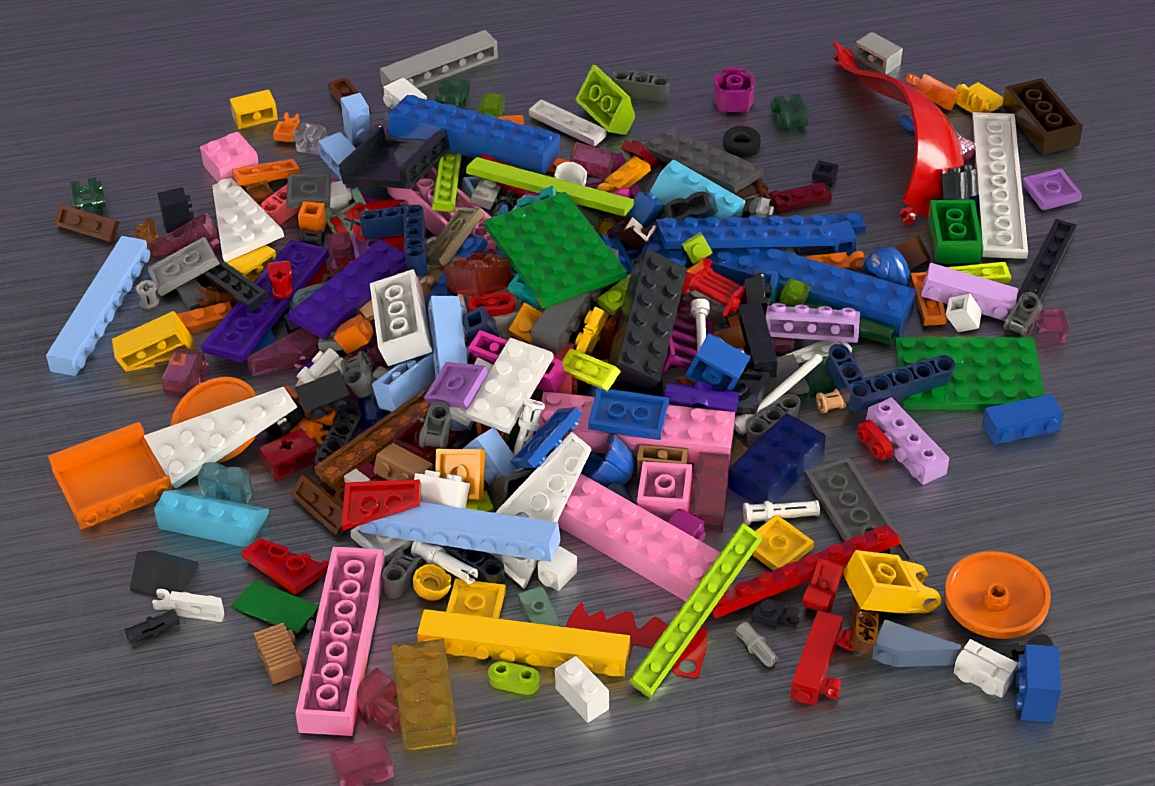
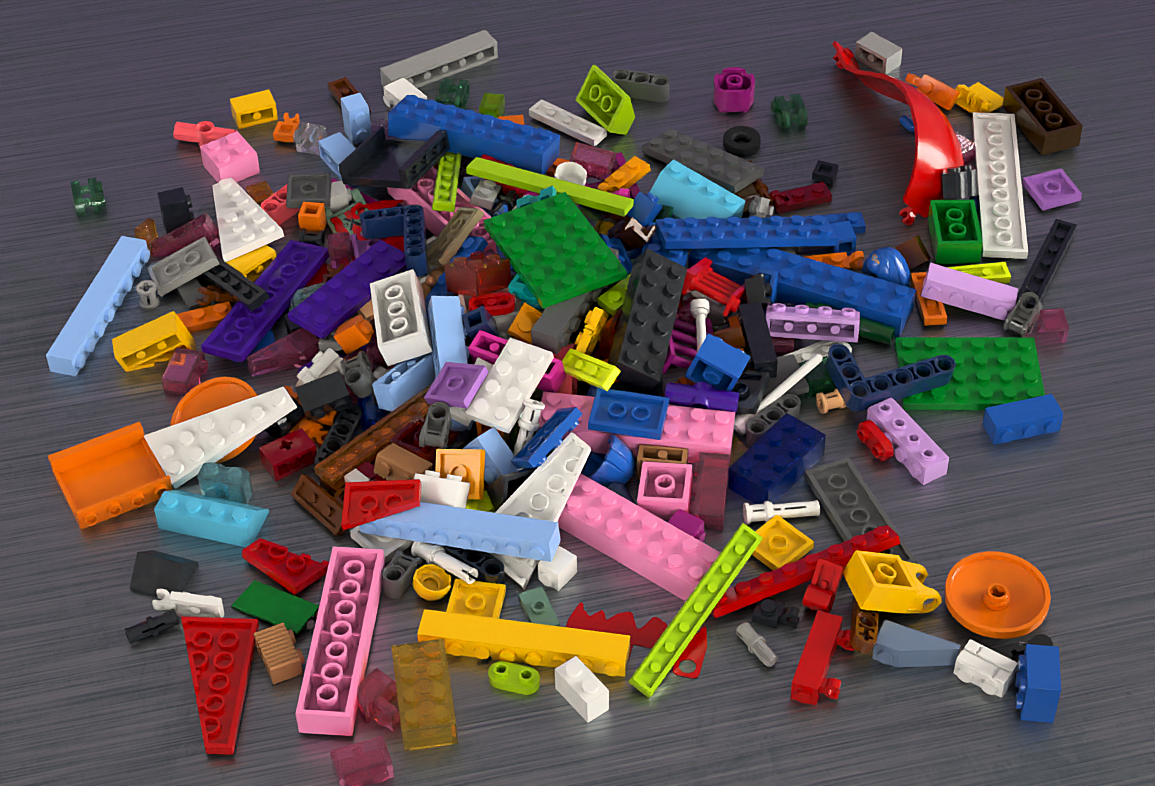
reddish brown plate [54,204,120,242] -> none
orange plate [232,159,300,186] -> none
red piece [267,260,293,299] -> none
dark red plate [621,140,659,170] -> none
black brick [666,191,718,220] -> none
lime plate [682,232,712,264] -> none
clear neon green brick [779,278,811,307] -> none
white brick [946,294,982,332] -> none
none -> coral piece [173,121,237,147]
none -> red wing [181,616,259,755]

